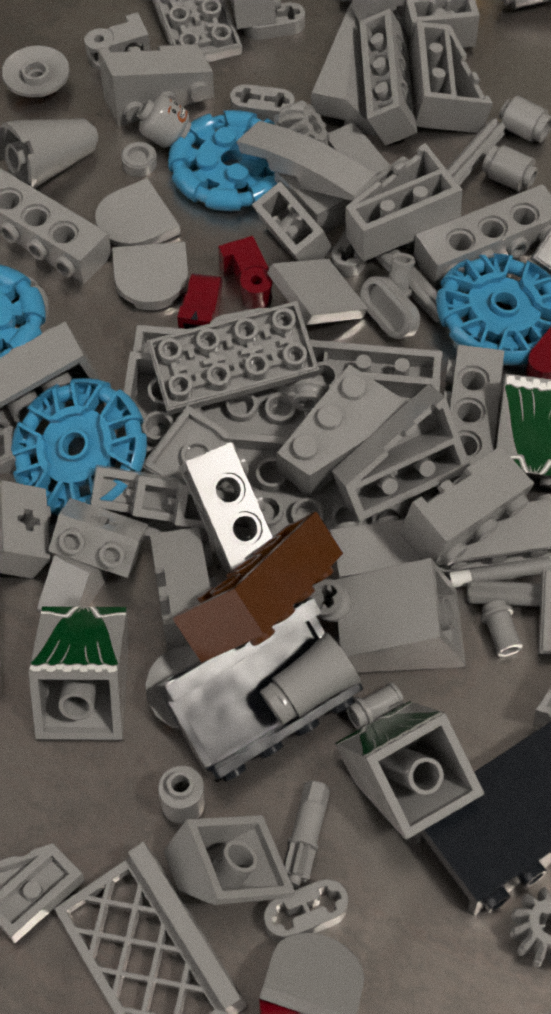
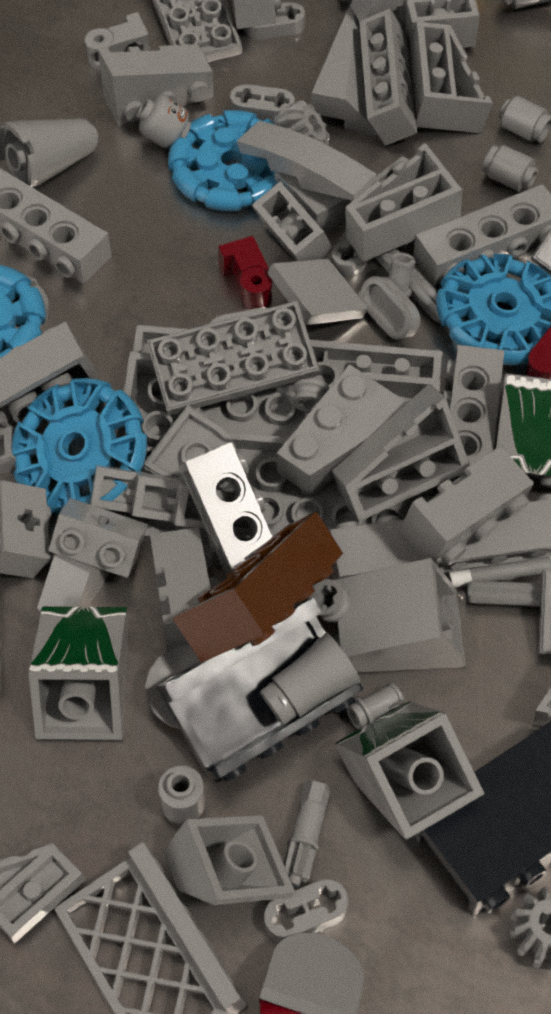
light grey dish [1,45,70,98] -> none
light grey tile [95,178,181,247] -> none
light grey tile [112,242,189,310] -> none
light grey tile [121,142,157,177] -> none
dark red leg [177,273,222,329] -> none
light grey tile [328,122,390,175] -> none
light grey axle [447,118,506,186] -> none
light grey pin [480,600,524,657] -> none

